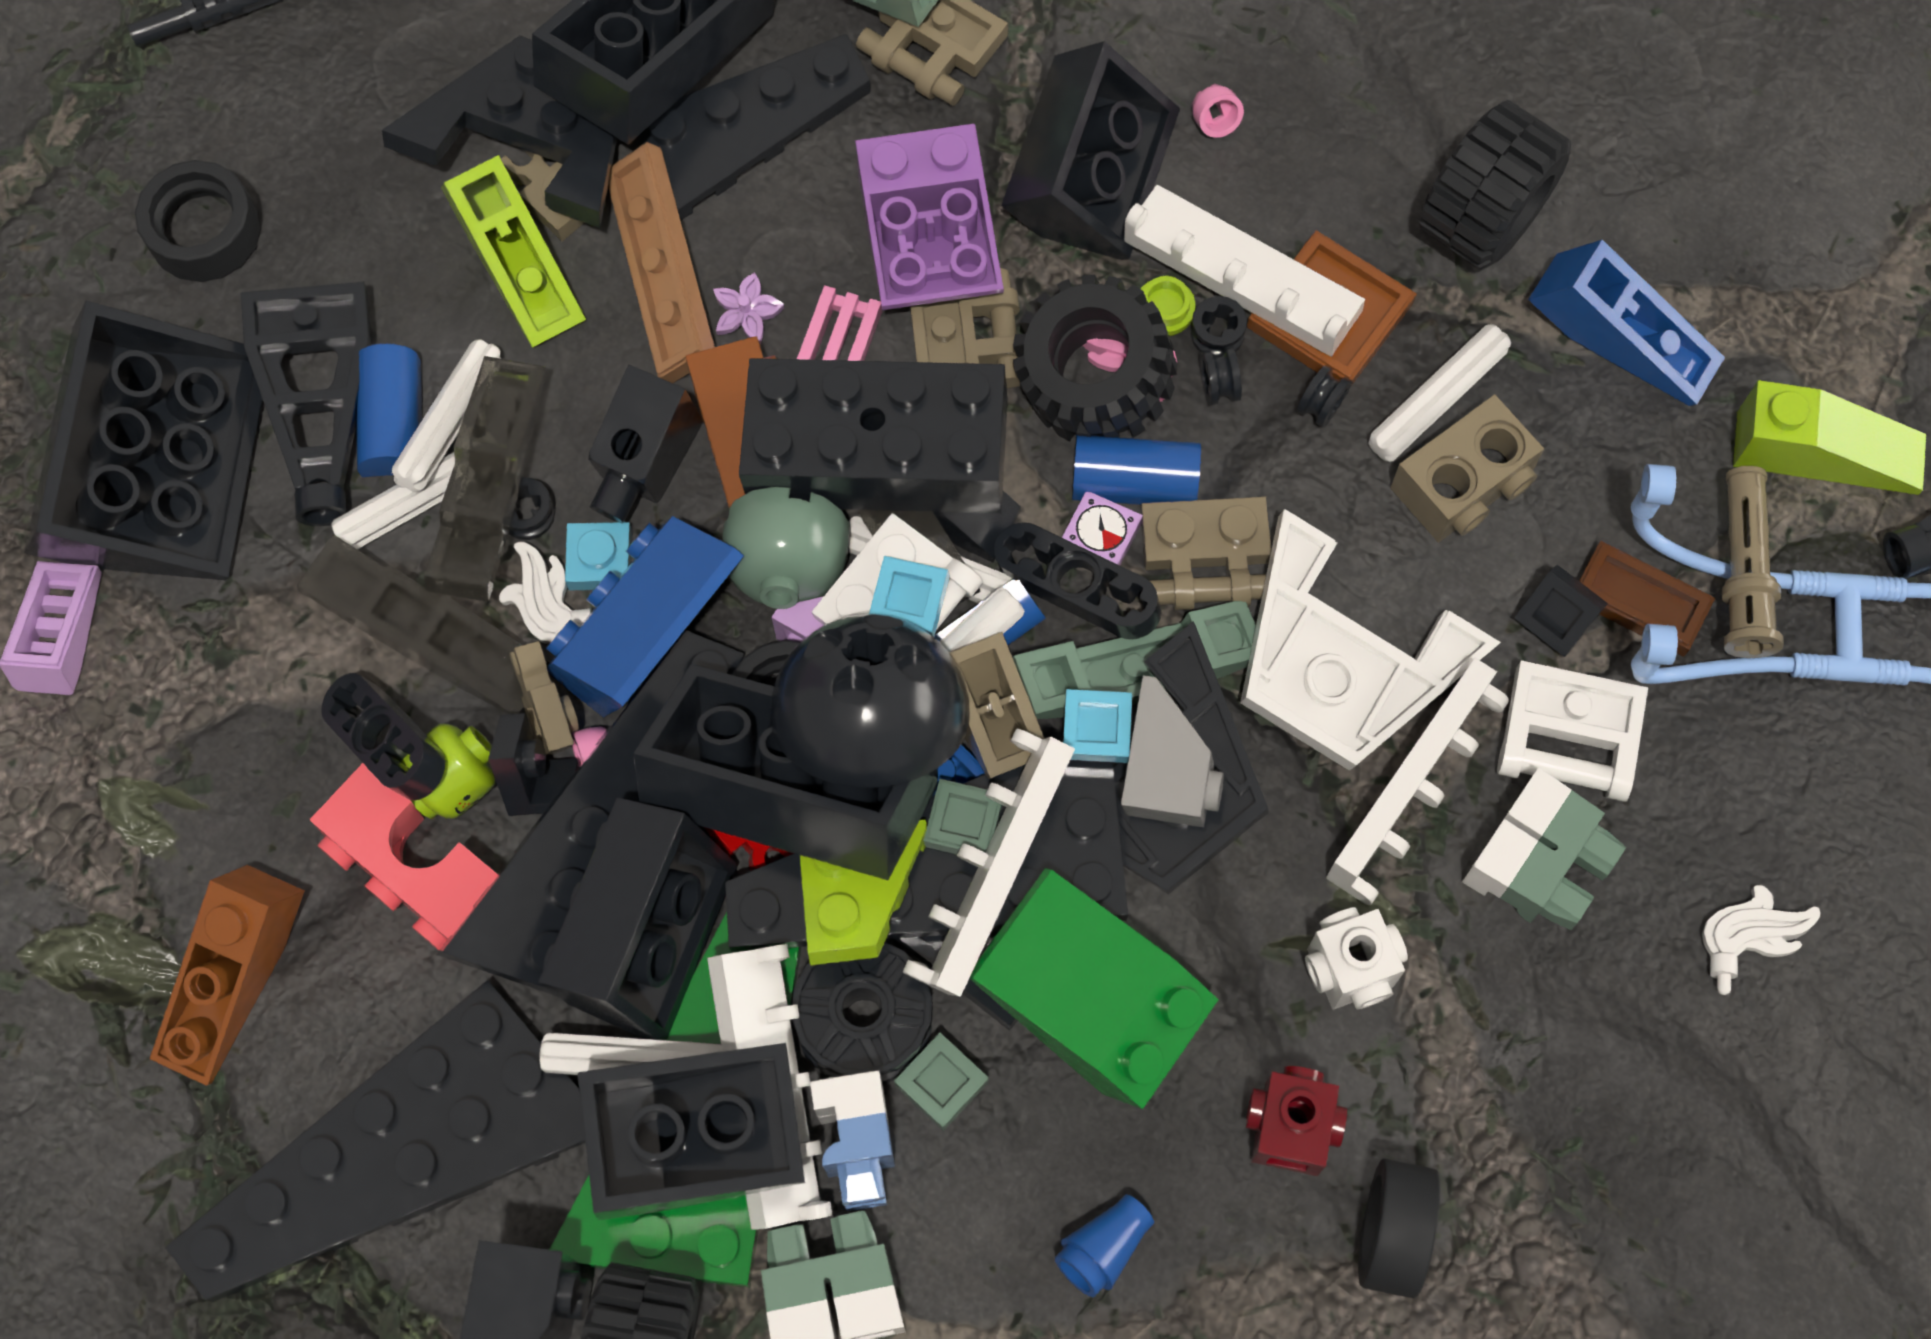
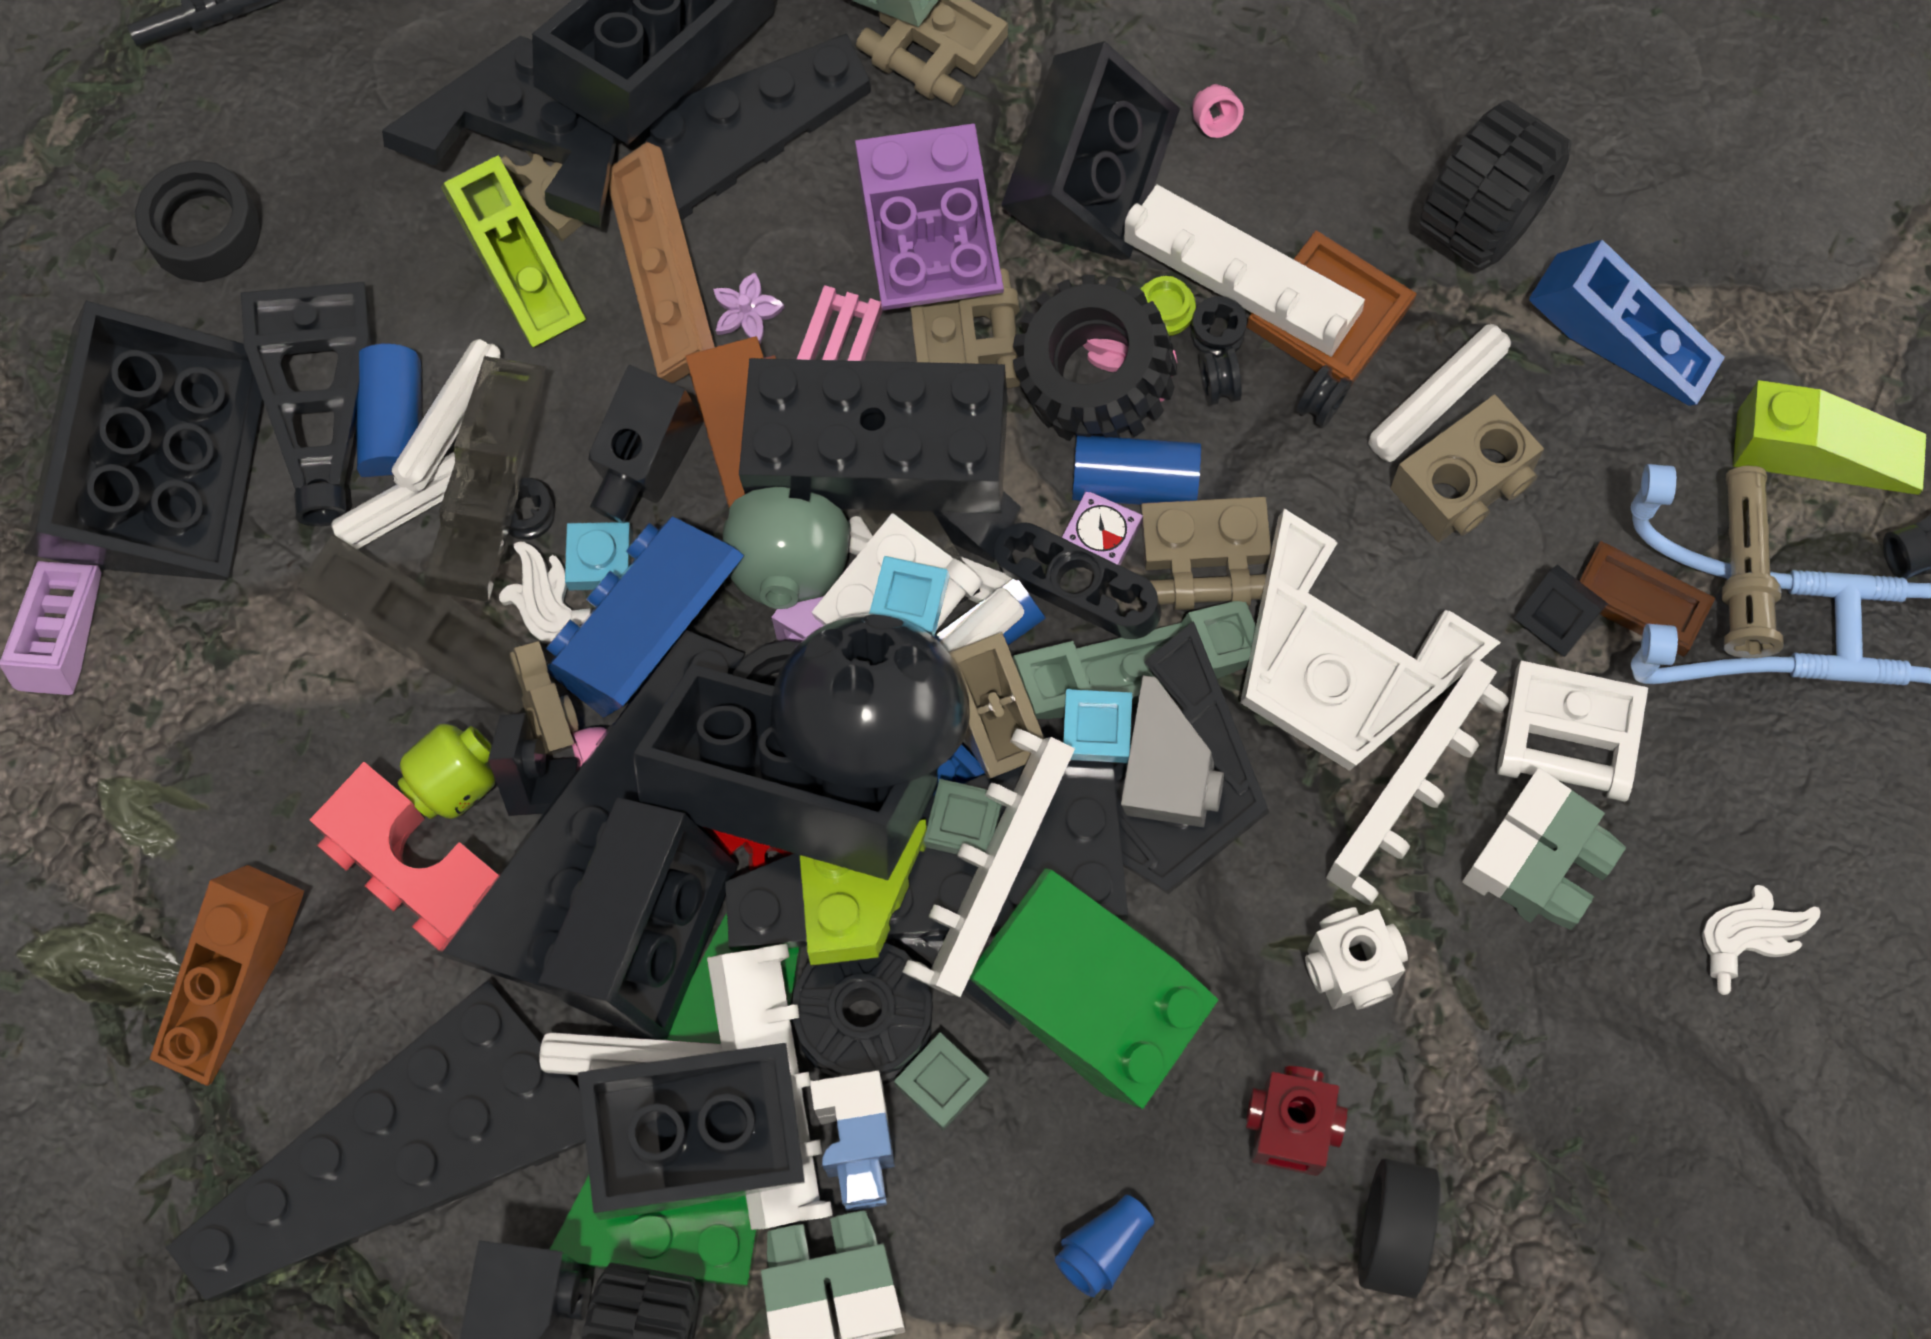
black beam [321,673,445,801] -> none

